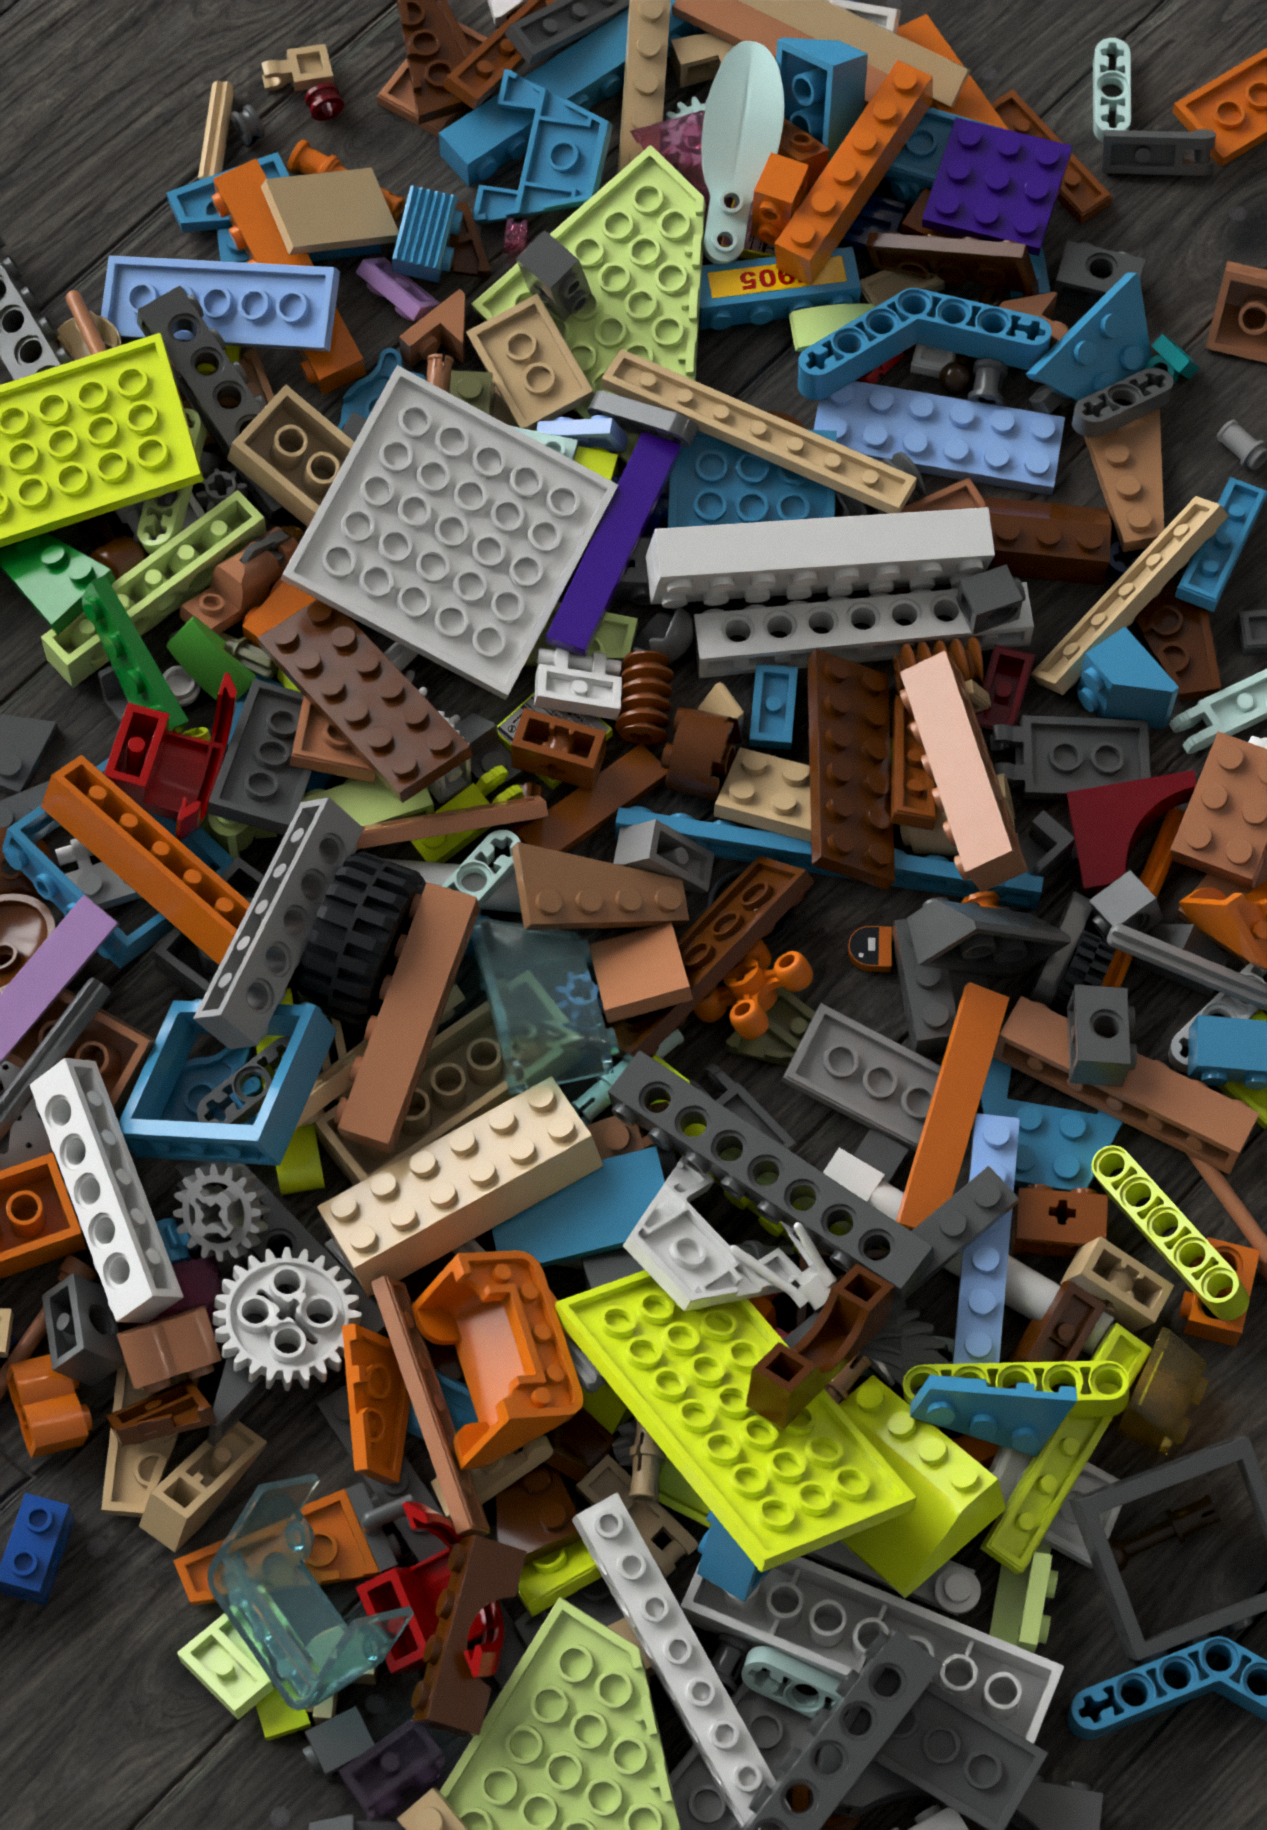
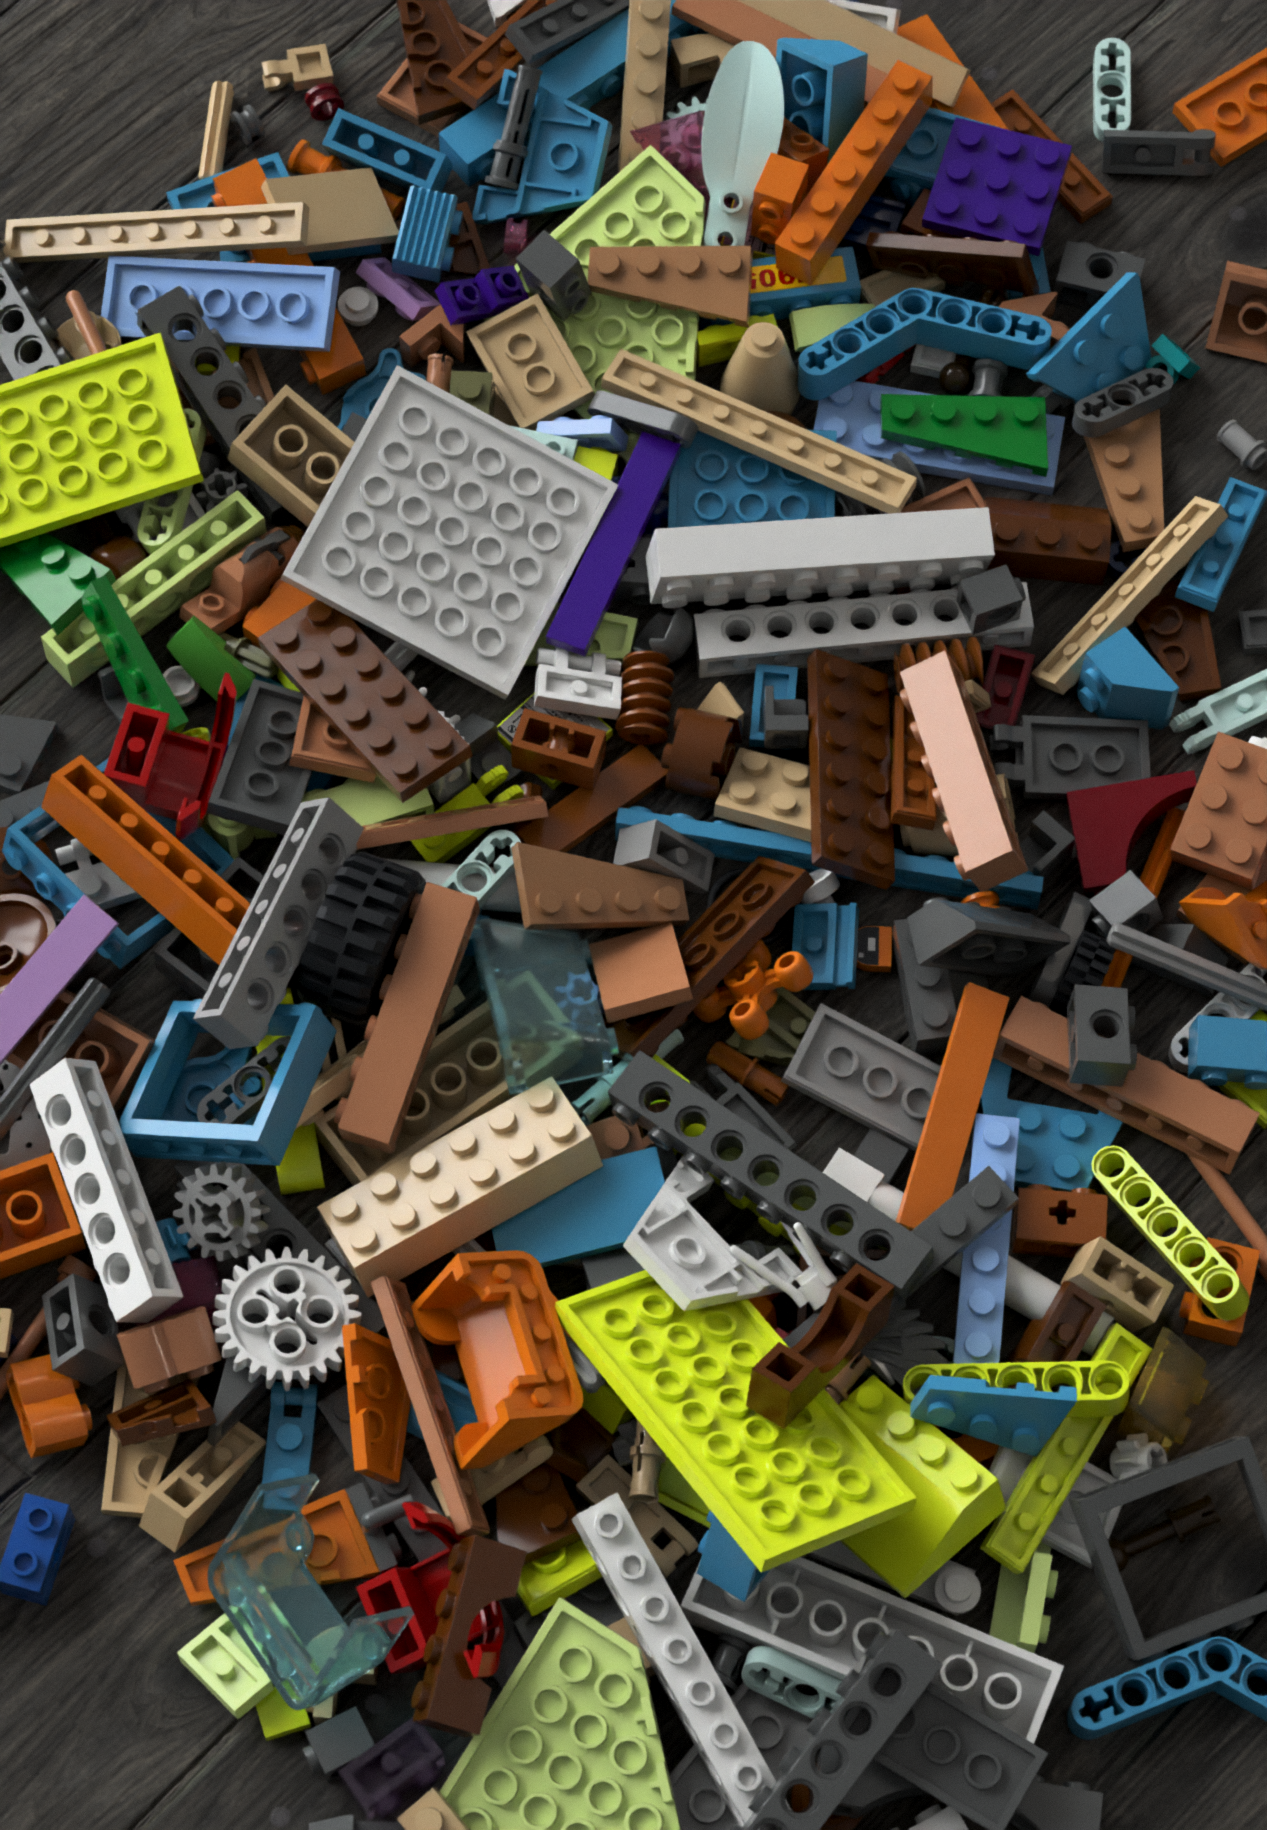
none -> tan plate [4,202,310,263]
none -> dark azure plate [260,1381,319,1511]
none -> dark azure brick [322,108,453,192]
none -> white plate [338,287,378,326]
none -> dark purple slope [435,266,529,325]
none -> dark grey pin [484,65,543,190]
none -> medium nougat wing [588,246,753,328]
none -> neon yellow plate [697,314,778,367]
none -> dark orange axle [706,1041,790,1107]
none -> tan cone [720,322,800,415]
none -> dark grey panel [763,686,809,749]
none -> dark azure plate [792,903,859,990]
none -> white tile [801,868,840,904]
none -> green wing [880,394,1048,477]
none -> white gear [1110,1433,1167,1481]

